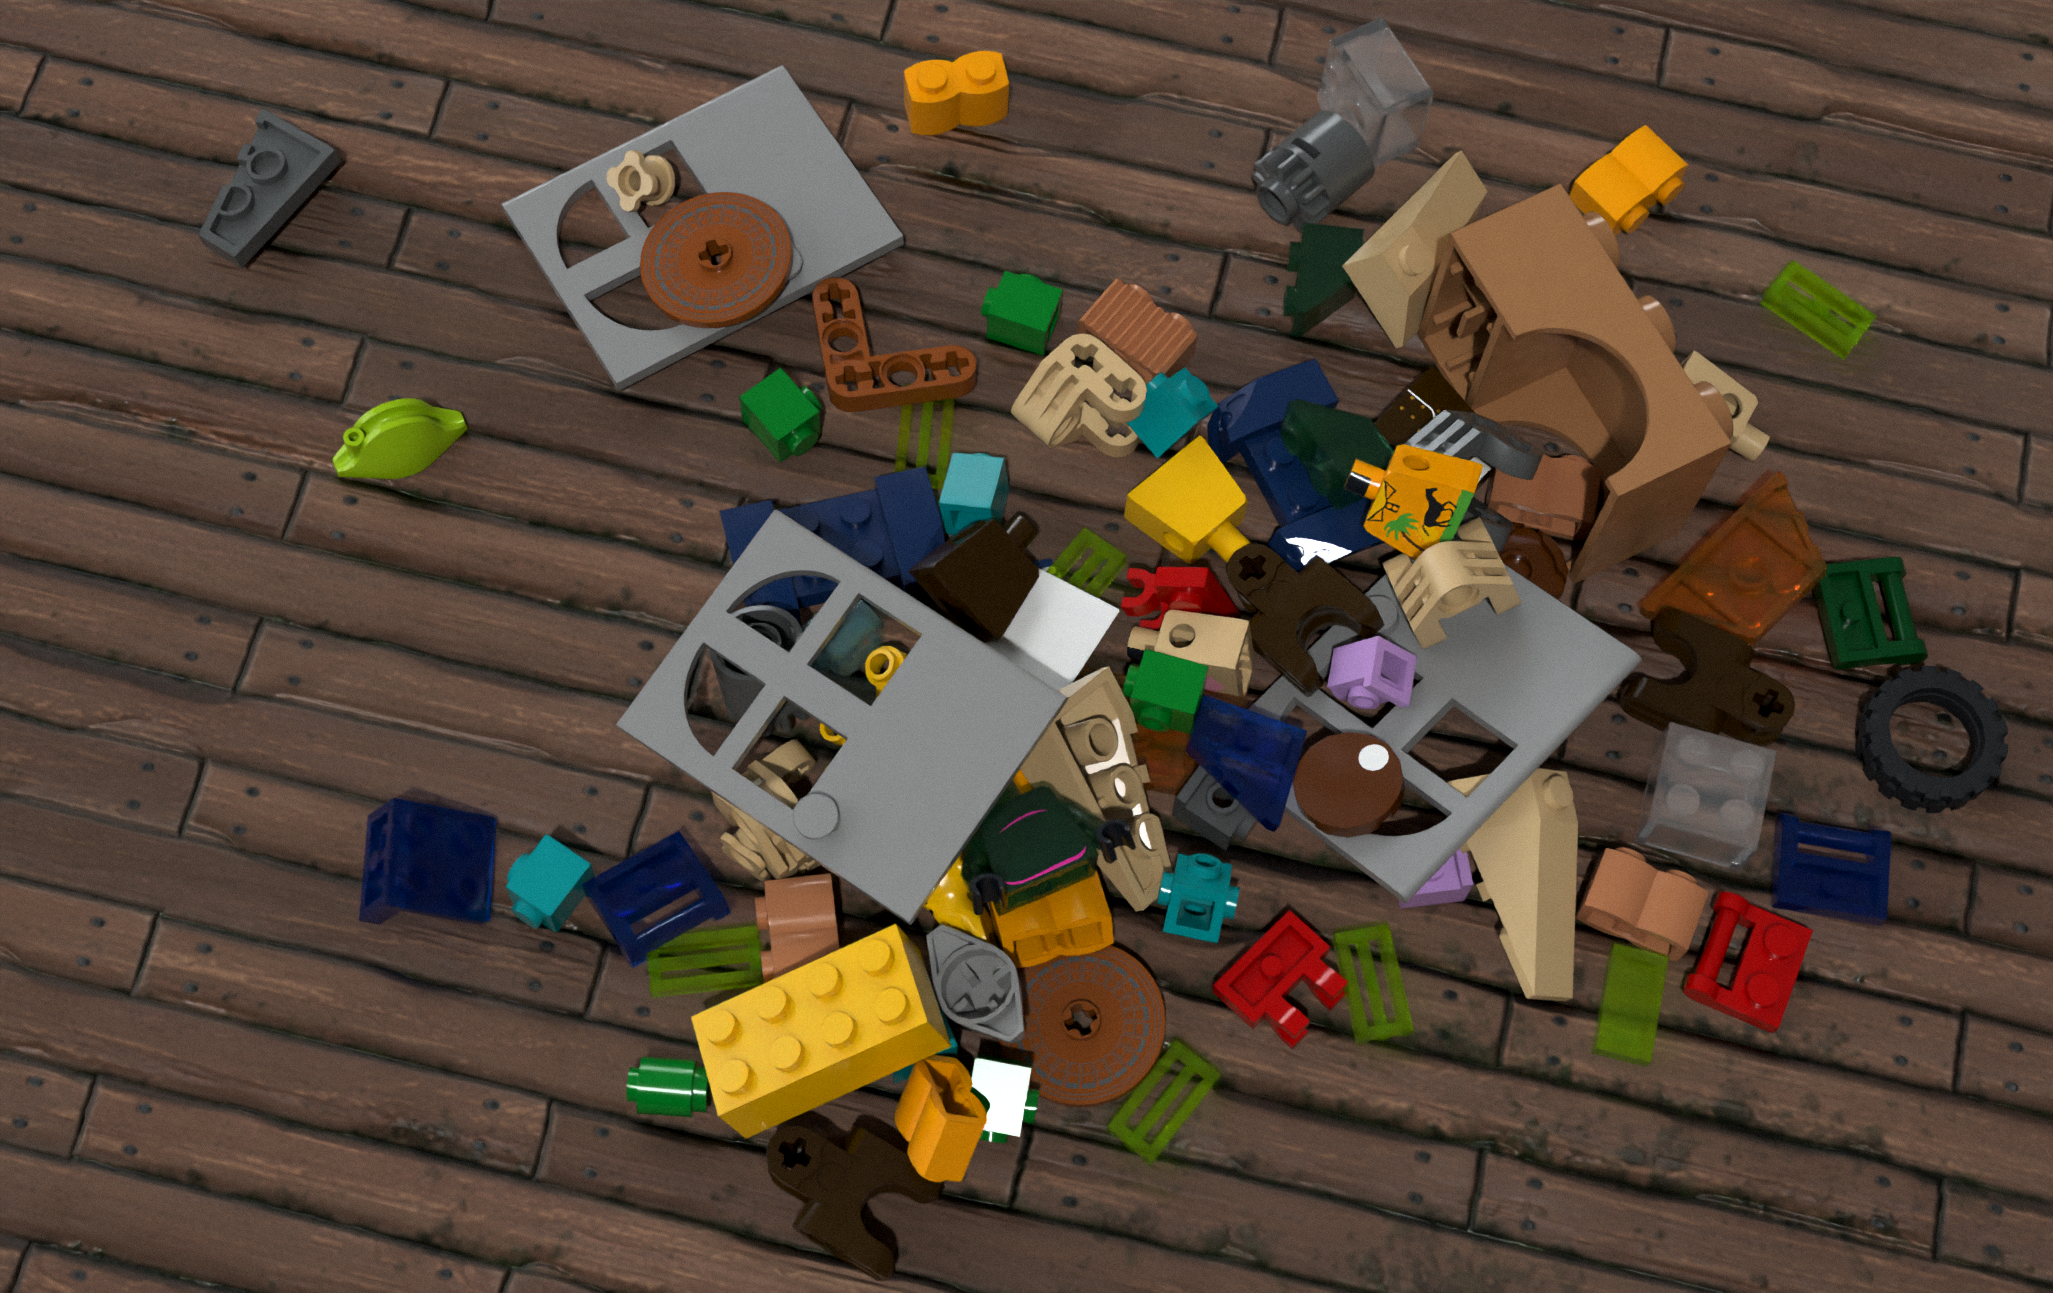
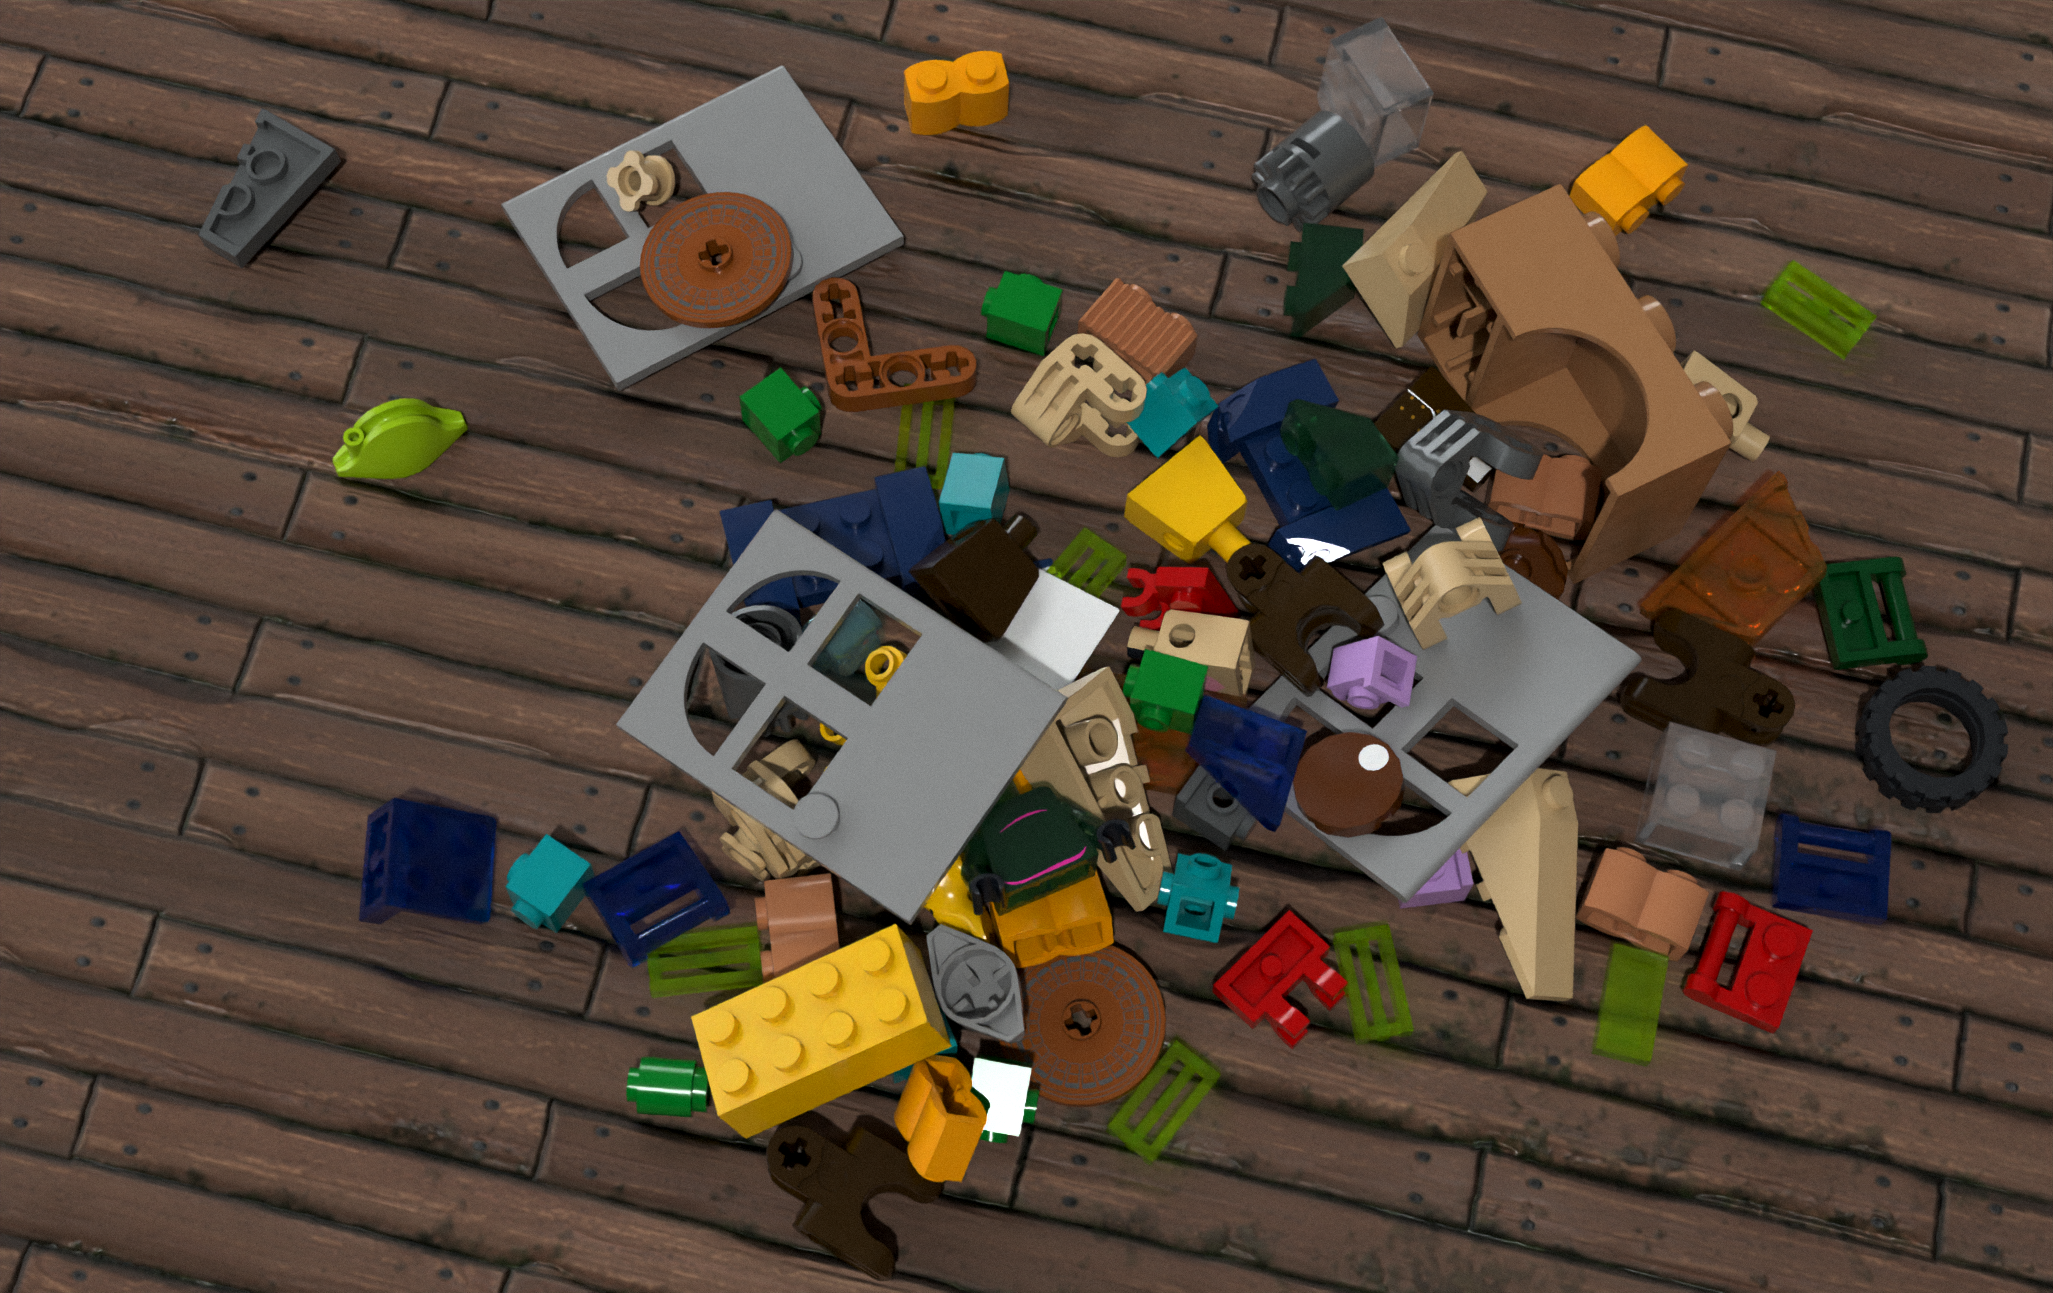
light orange torso [1344,444,1483,560] -> none

